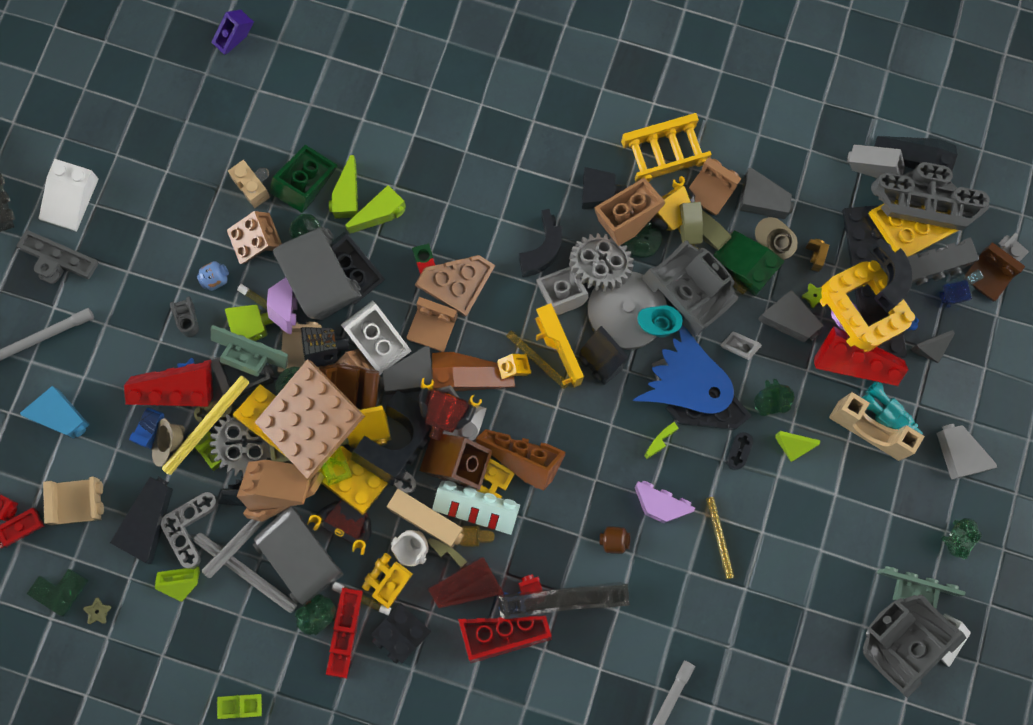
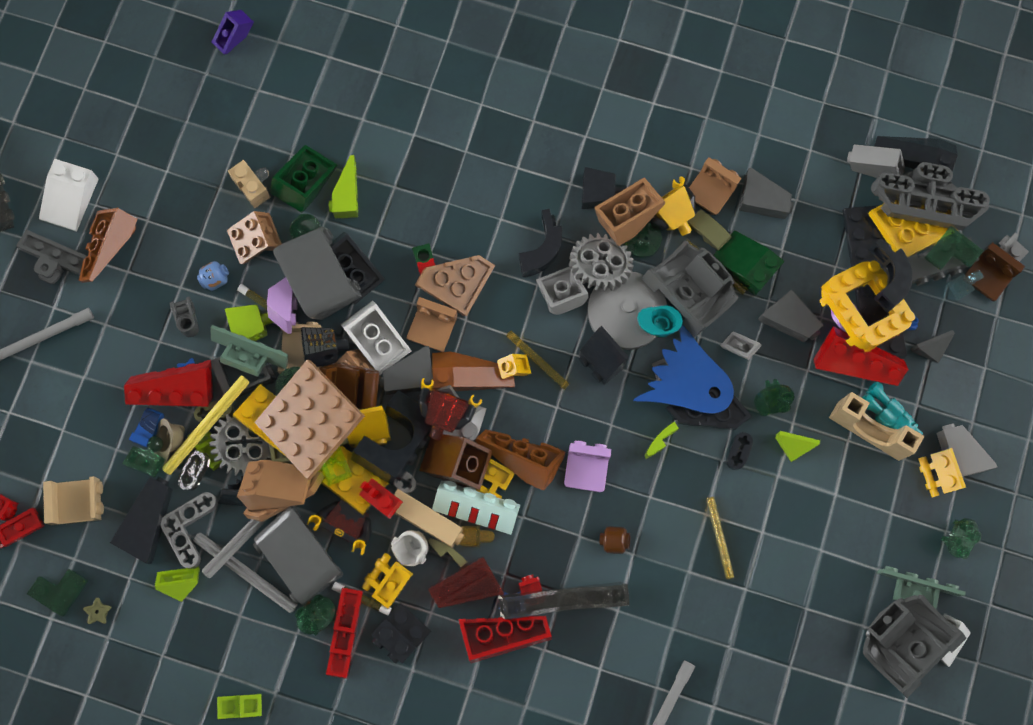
dark azure slope [20,386,89,438] -> none
lime slope [345,185,406,234] -> none
yellow piece [535,303,584,388] -> none
yellow fence [621,113,712,182] -> none
lavender slope [635,481,695,523] -> none
olive slope [679,202,703,245] -> none
dark tan piece [755,217,798,260] -> none
lime plate [802,283,822,308] -> none
pearl gold bracket [806,239,829,272] -> none
clear blue bracket [939,280,972,308] -> none
none -> wedge [79,208,138,283]
none -> clear green plate [122,436,166,478]
none -> clear smoke plate [178,451,210,491]
none -> red plate [359,478,403,519]
none -> lavender bracket [564,441,611,492]
none -> yellow plate [918,448,966,497]
none -> clear green plate [924,226,984,270]

